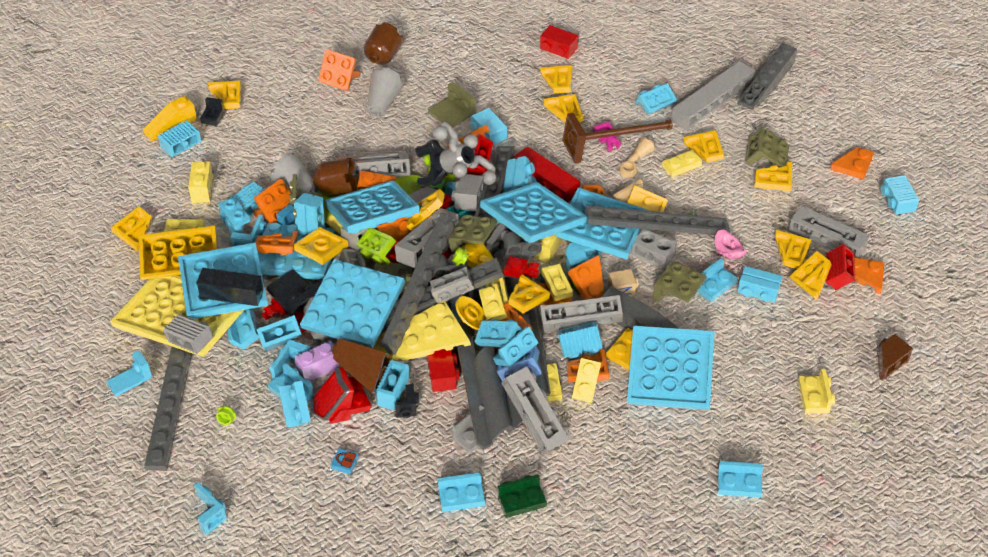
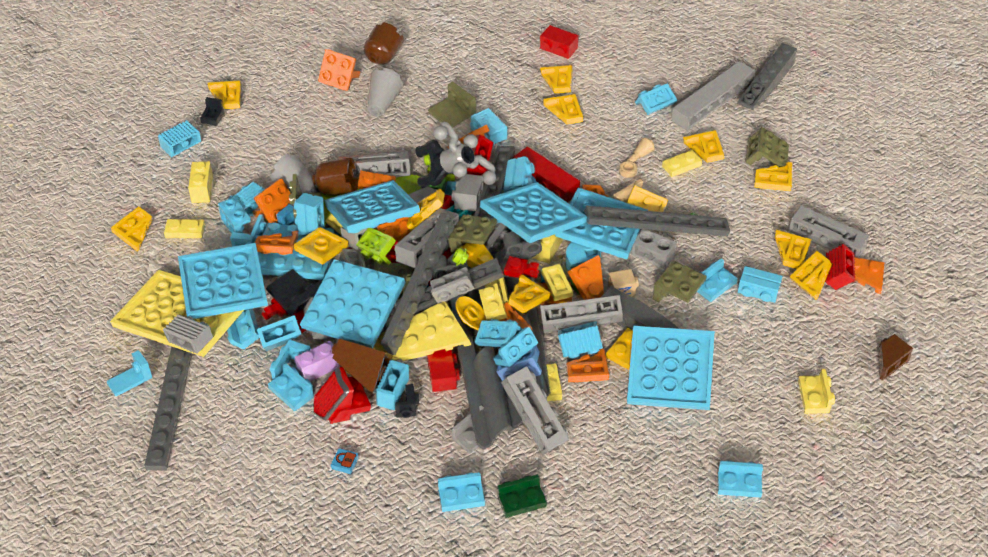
yellow slope [139,225,219,280] -> none
yellow slope [143,95,197,141] -> none
medium azure bracket [194,482,227,535] -> none
black brick [197,268,263,306] -> none
lime plate [216,406,236,425] -> none
medium azure bracket [279,381,311,428] -> none
reddish brown tile [562,113,673,163] -> none
light yellow plate [571,358,601,403] -> none
dark pink plate [593,122,621,152] -> none
bright pink hat [715,229,747,259] -> none
orange wing [830,147,874,179] -> none
medium azure brick [881,175,919,215] -> none

